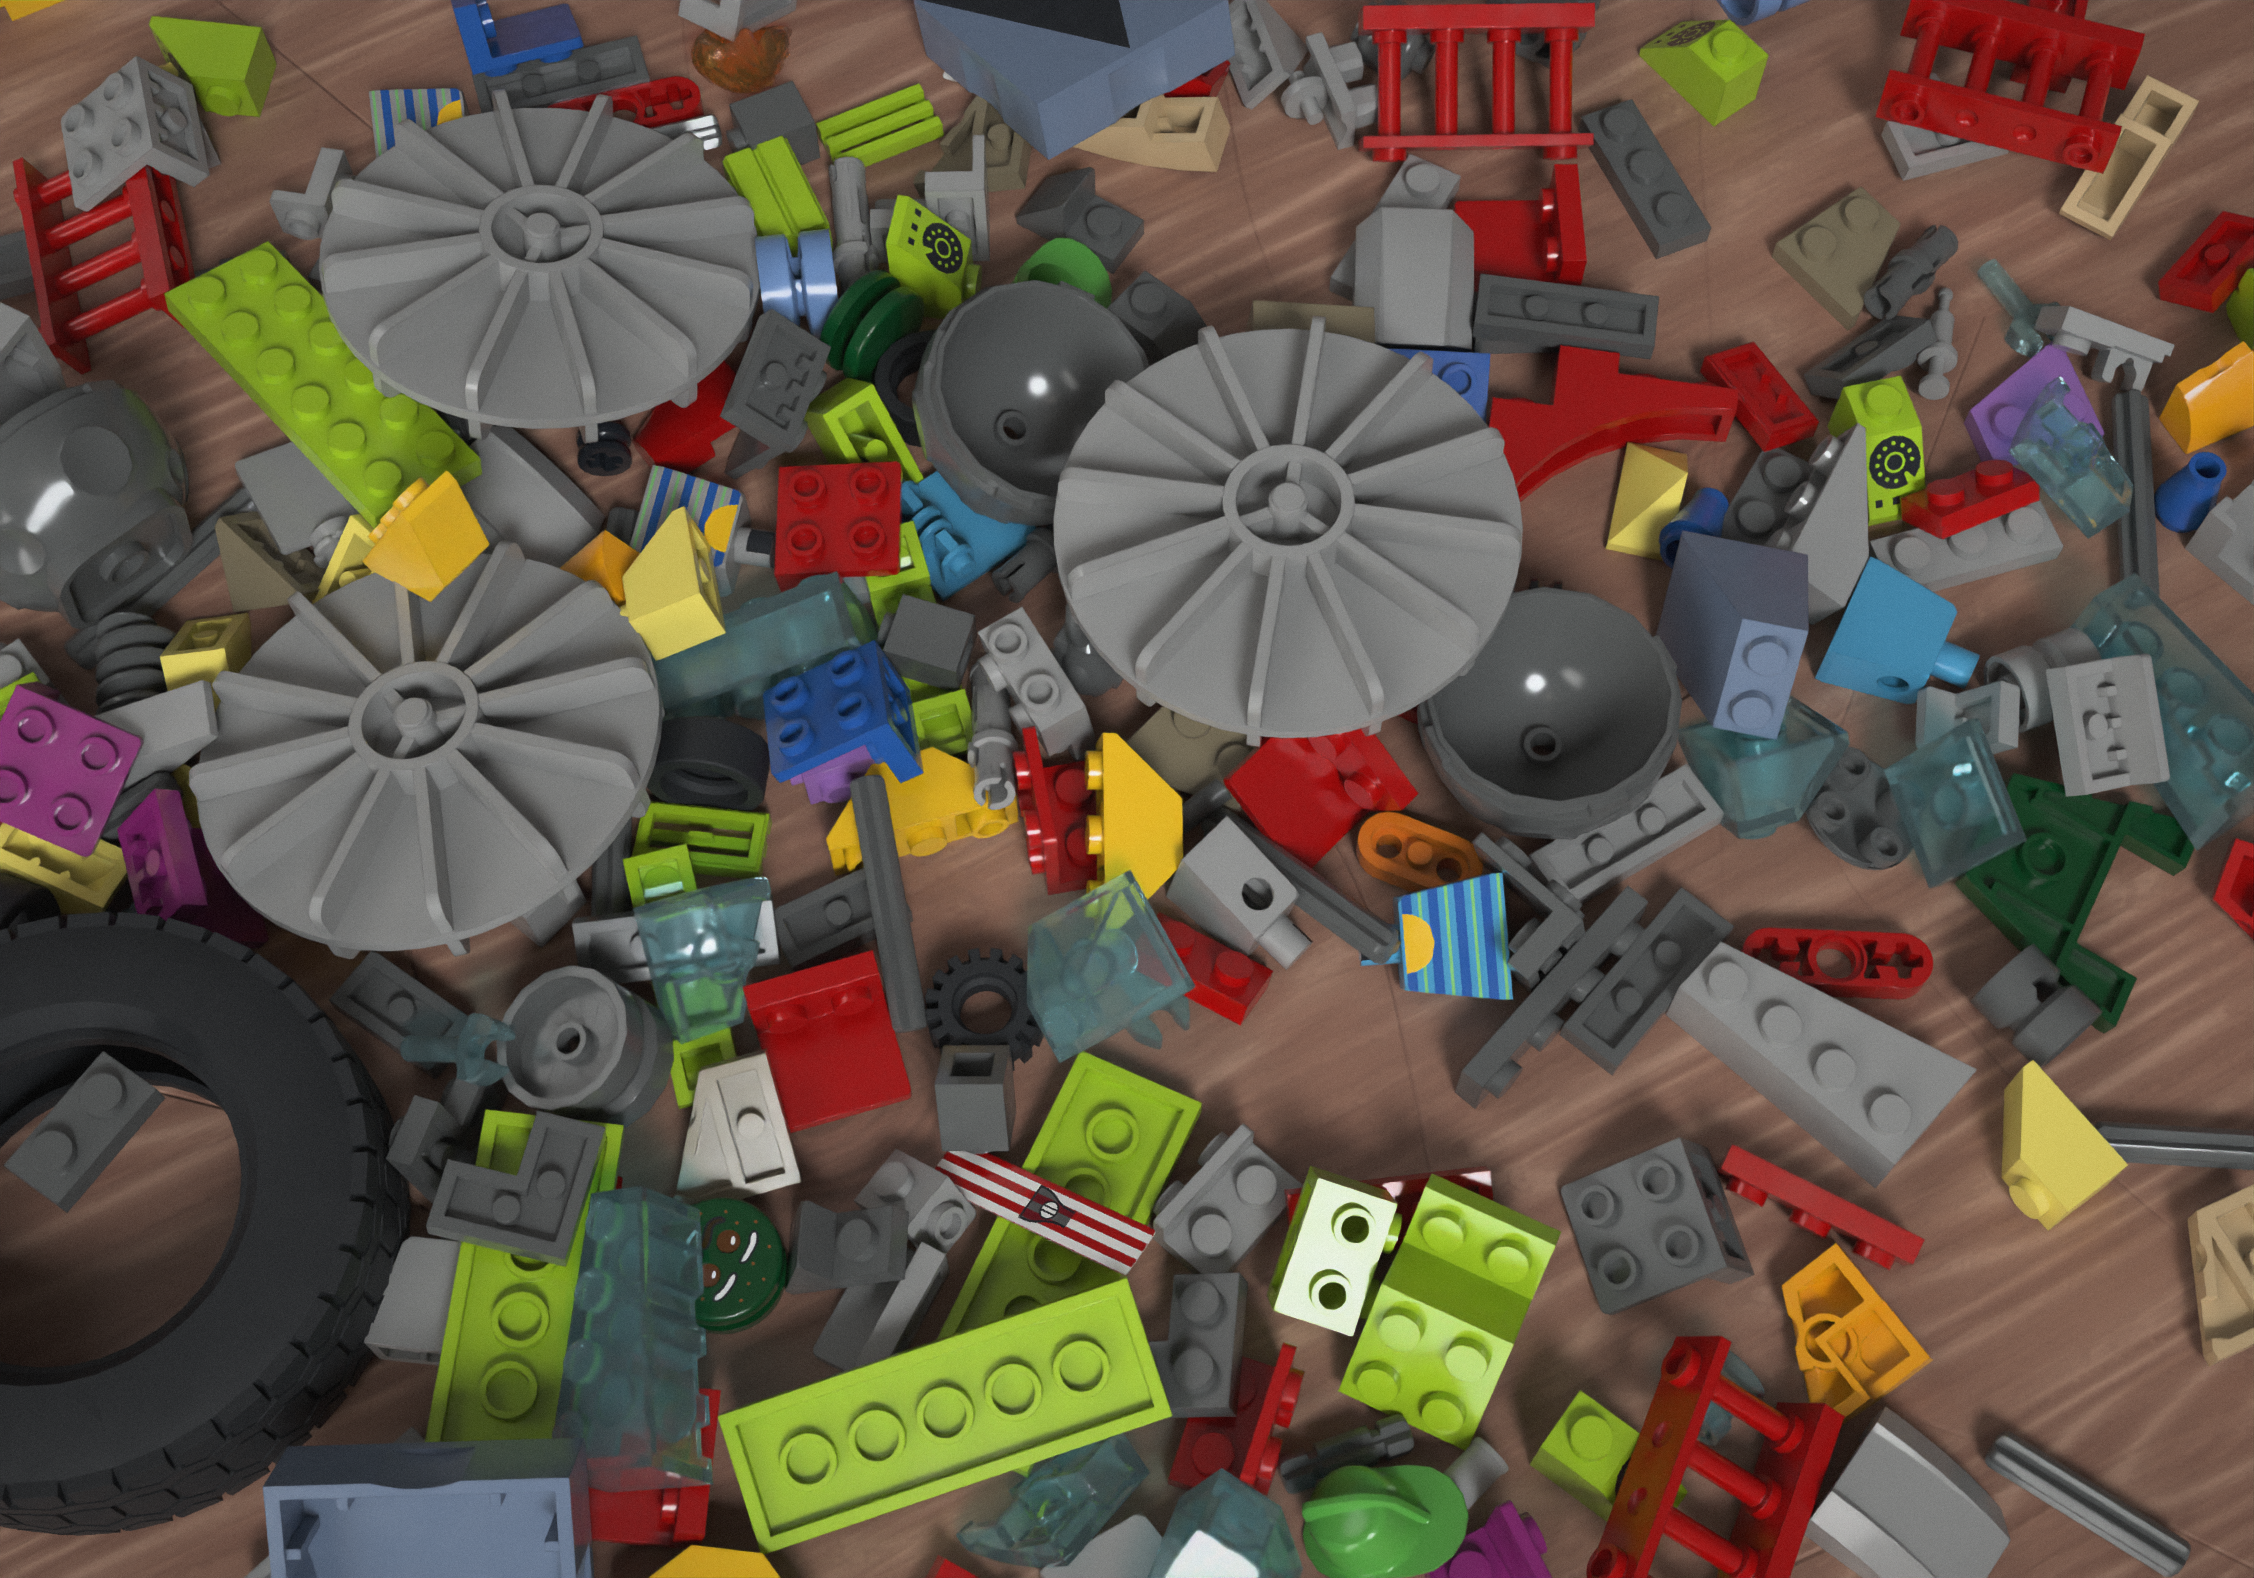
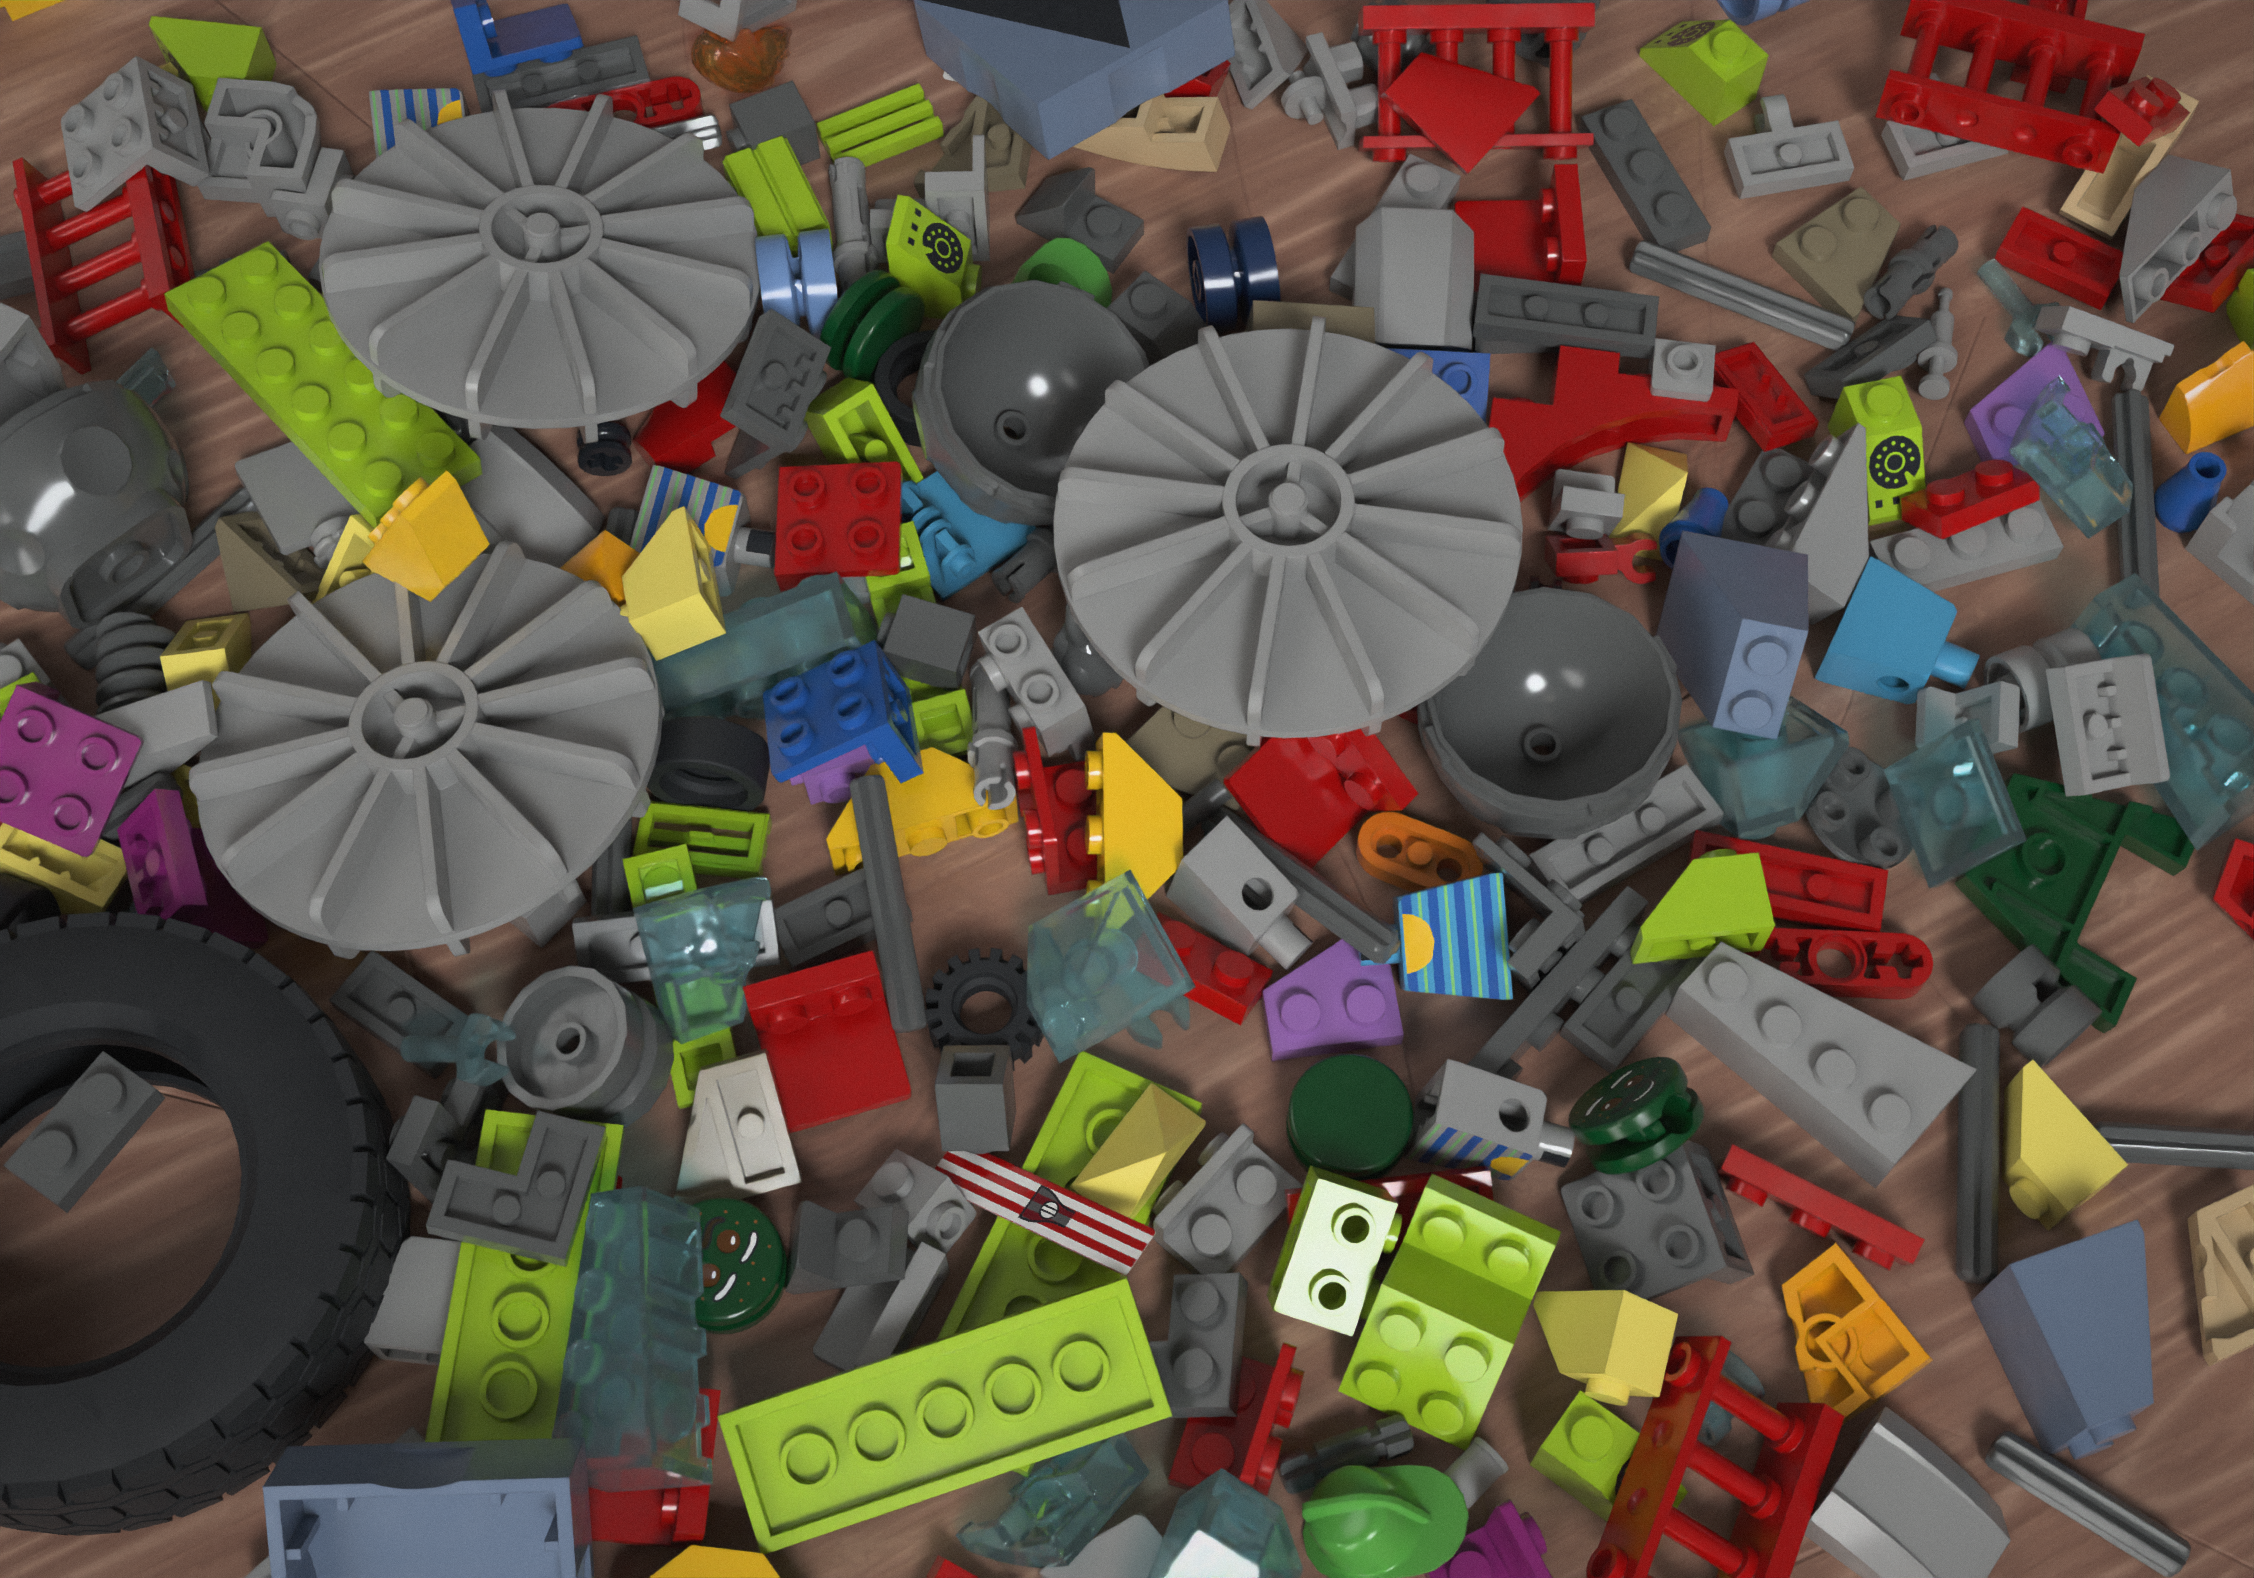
none -> clear light blue slope [116,347,176,409]
none -> light grey brick [197,78,321,217]
none -> light yellow slope [1070,1083,1206,1219]
none -> dark blue wheel [1186,216,1281,333]
none -> medium lavender wing [1262,918,1404,1061]
none -> dark green head [1286,1054,1413,1181]
none -> red slope [1380,52,1541,175]
none -> light grey torso [1404,1059,1575,1180]
none -> light yellow slope [1533,1290,1678,1406]
none -> red plate [1545,532,1657,584]
none -> light grey bracket [1548,469,1625,539]
none -> dark green head [1568,1057,1705,1175]
none -> dark grey axle [1629,240,1855,351]
none -> lime slope [1630,849,1775,964]
none -> light grey bracket [1645,338,1716,402]
none -> red plate [1686,830,1889,932]
none -> light grey plate [1724,94,1855,199]
none -> dark grey axle [1956,1023,2000,1284]
none -> sand blue slope [1971,1219,2154,1460]
none -> red plate [1993,206,2123,311]
none -> red plate [2093,76,2190,147]
none -> light grey slope [2119,155,2237,323]

